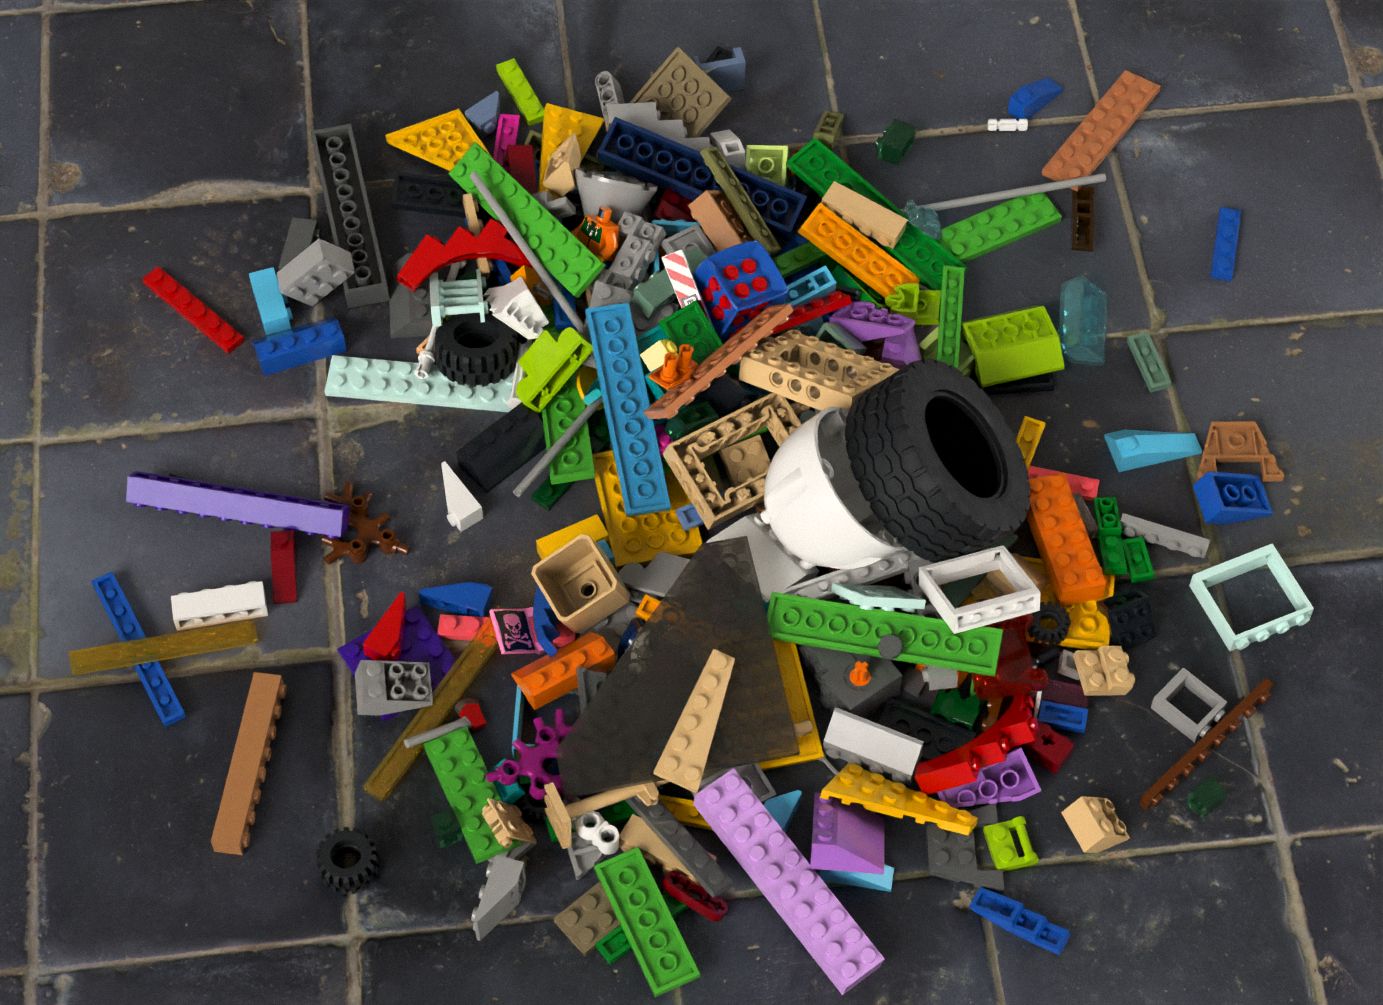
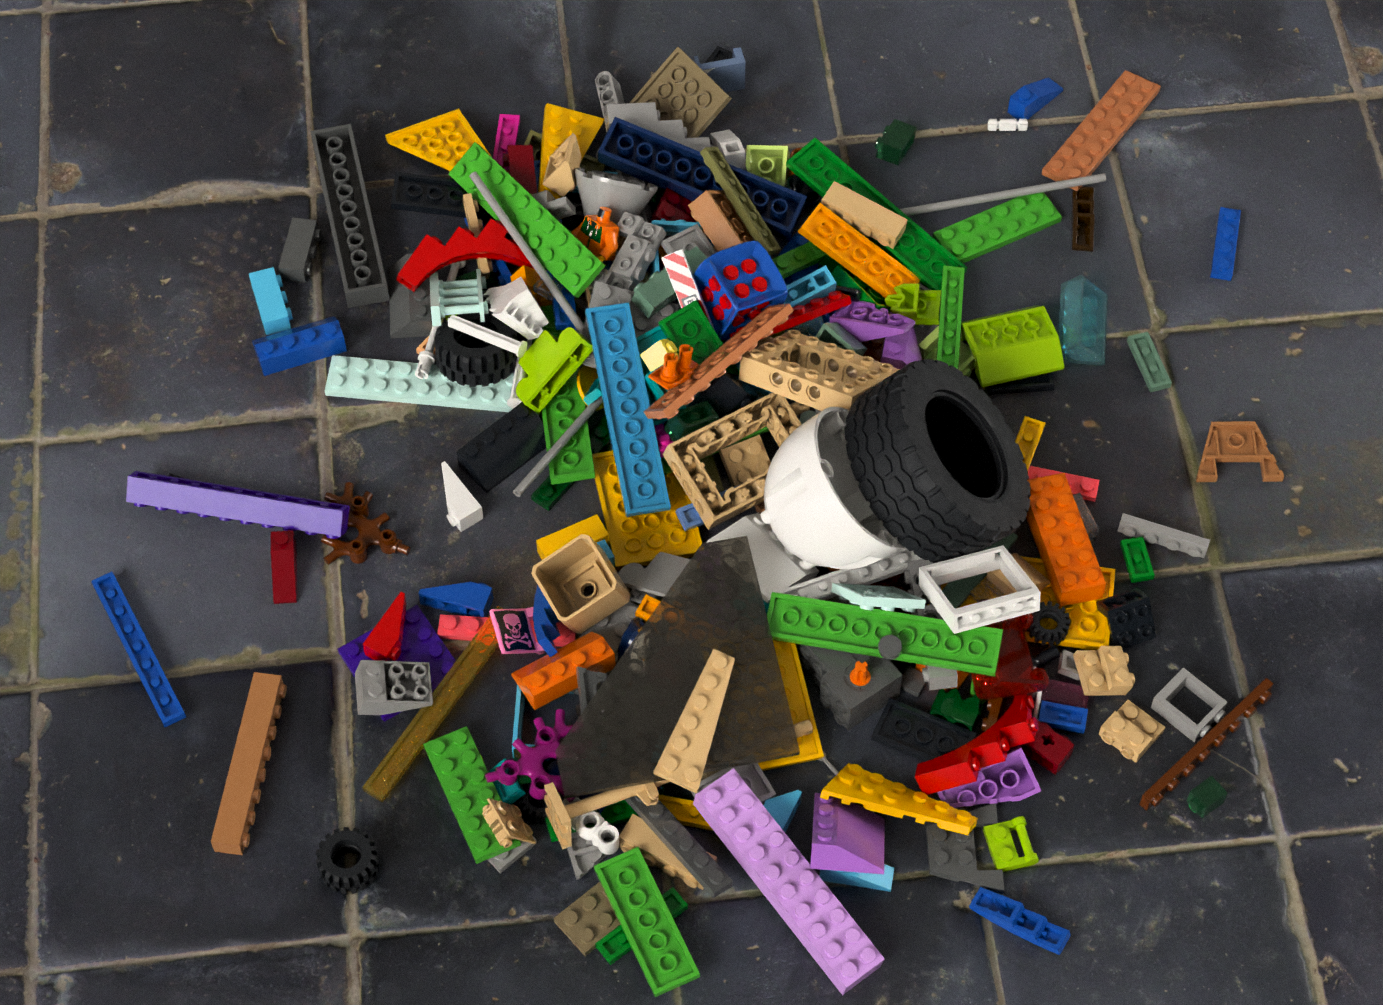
clear yellow plate [68,620,258,676] -> none
red plate [142,266,244,354] -> none
white brick [171,581,268,631] -> none
light grey brick [277,238,355,306] -> none
piece [404,698,487,748] -> none
clear green brick [430,807,463,848] -> none
sand blue slope [465,91,500,139] -> none
light grey slope [471,855,526,941] -> none
lime plate [496,59,544,126] -> none
dark red beam [662,871,728,922] -> none
olive slope [813,110,844,152] -> none
slope [823,707,924,786] -> none
clear light blue plate [905,200,943,240] -> none
tan slope [1061,796,1130,853] -> none
green slope [1093,497,1127,575] -> none
medium azure wedge [1104,429,1202,472] -> none
light aqua window [1189,543,1314,651] -> none
blue slope [1193,471,1273,525] -> none
none -> white axle [448,315,527,358]
none -> tan plate [1099,700,1165,762]

